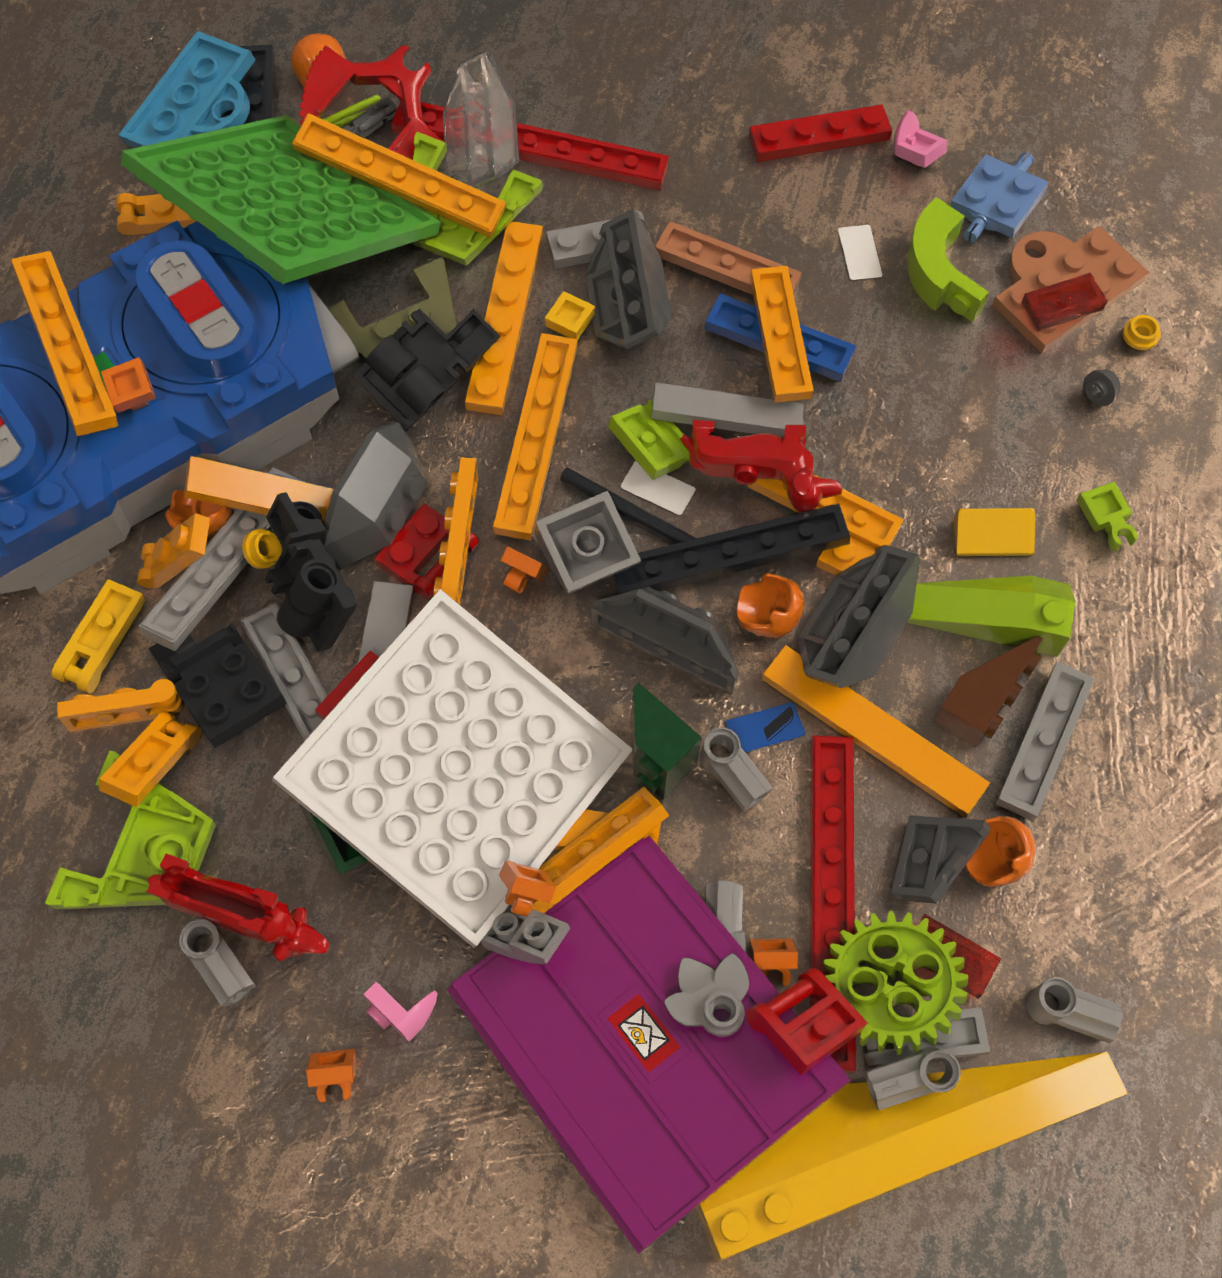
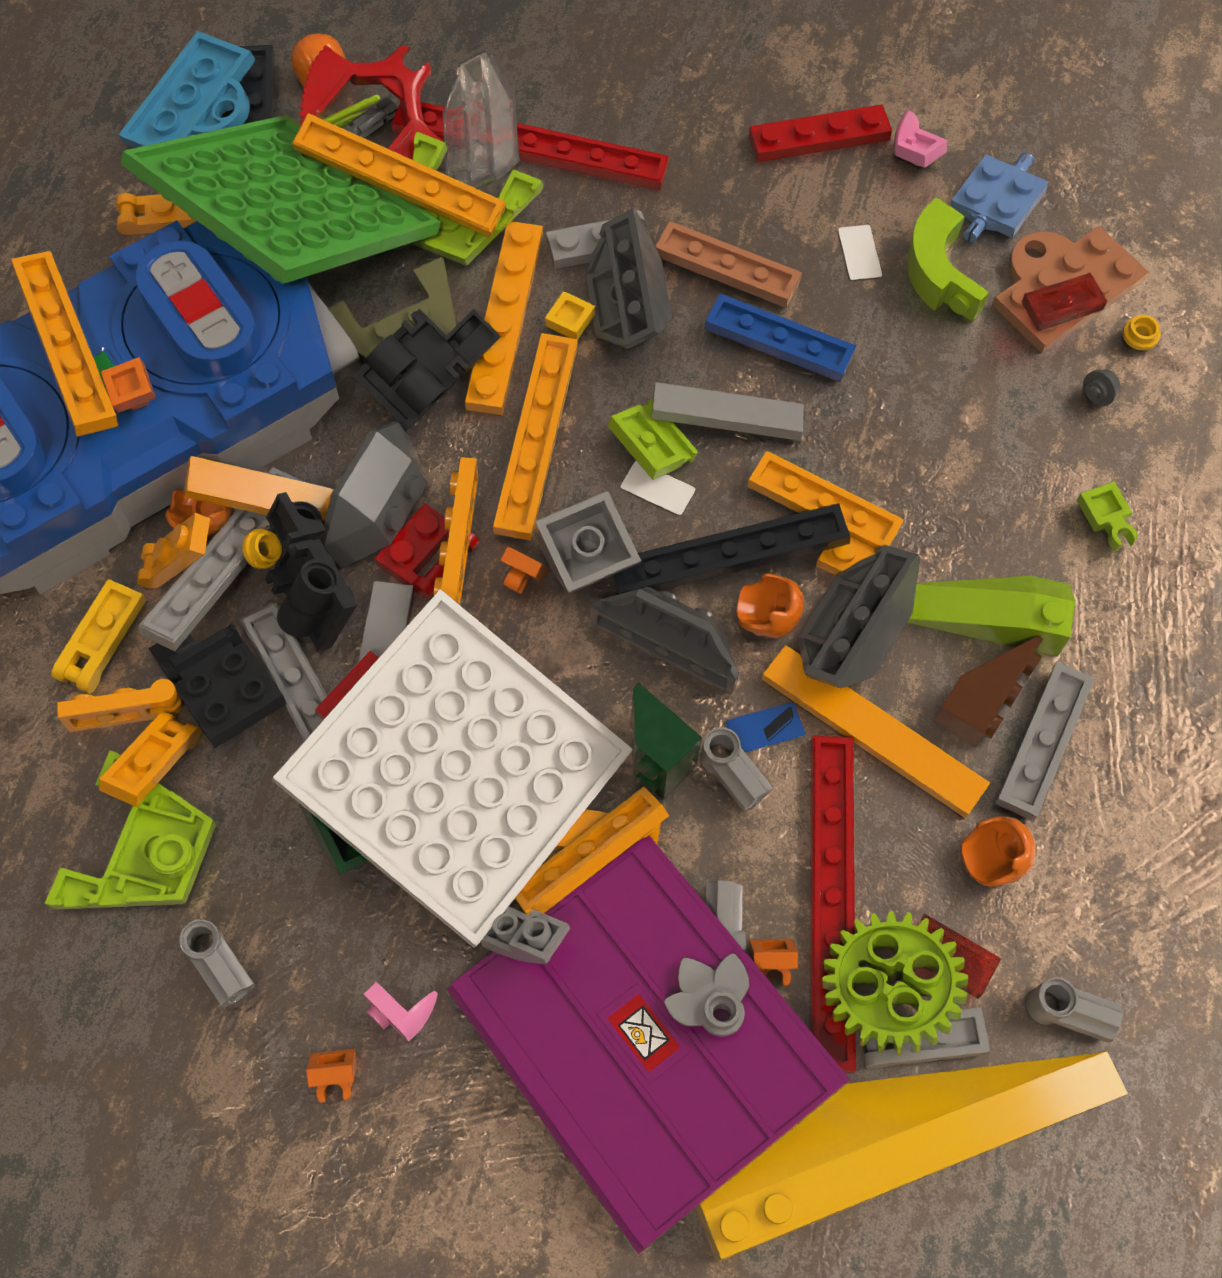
red animal [146,853,330,961] -> none
orange tile [499,860,556,917] -> none
black bar [560,467,697,544] -> none
red animal [680,420,842,512] -> none
red plate [746,968,868,1076] -> none
light orange plate [750,266,814,403] -> none
light grey piece [864,1047,961,1110] -> none
dark grey wing [891,816,991,904] -> none
yellow slope [952,508,1036,556] -> none

